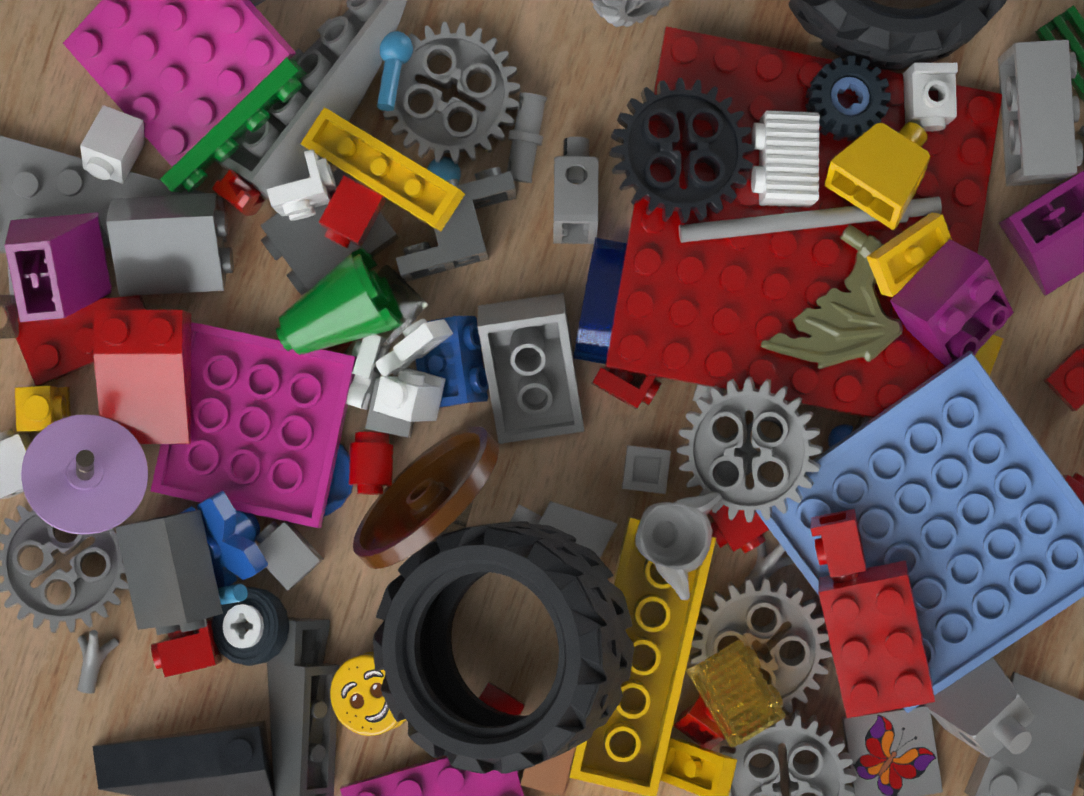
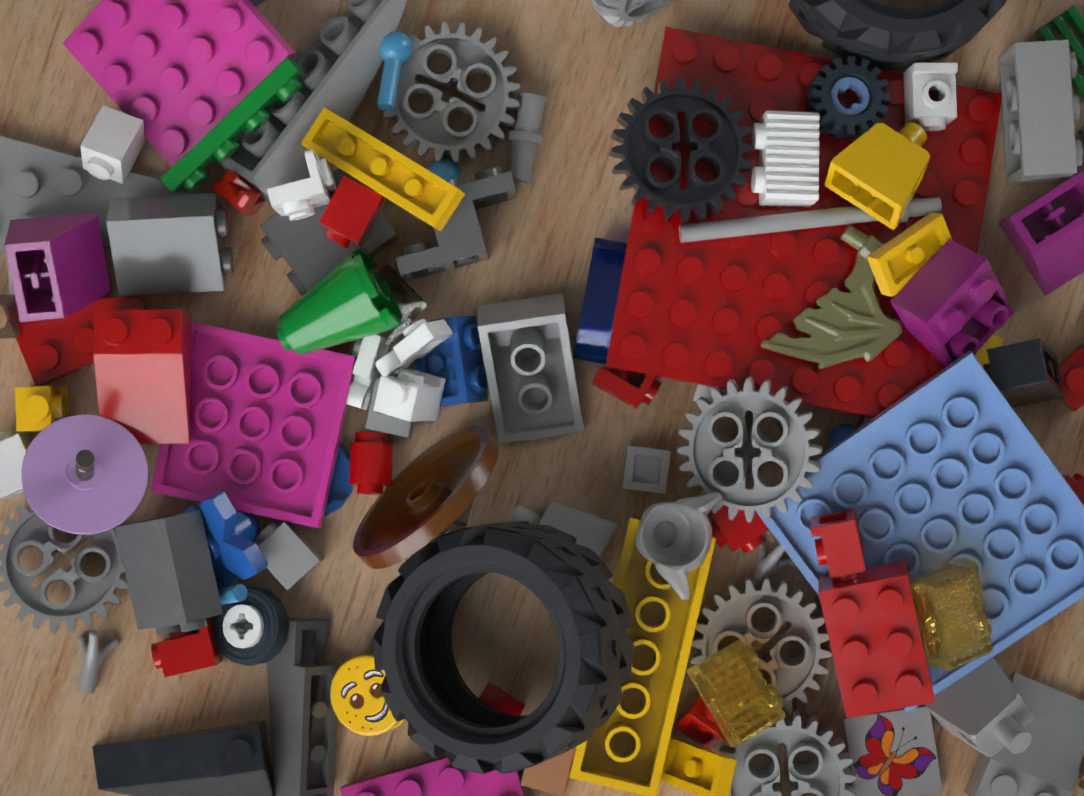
light grey torso [553,137,599,244] -> none
none -> clear yellow brick [910,564,994,671]
none -> black brick [983,338,1064,408]

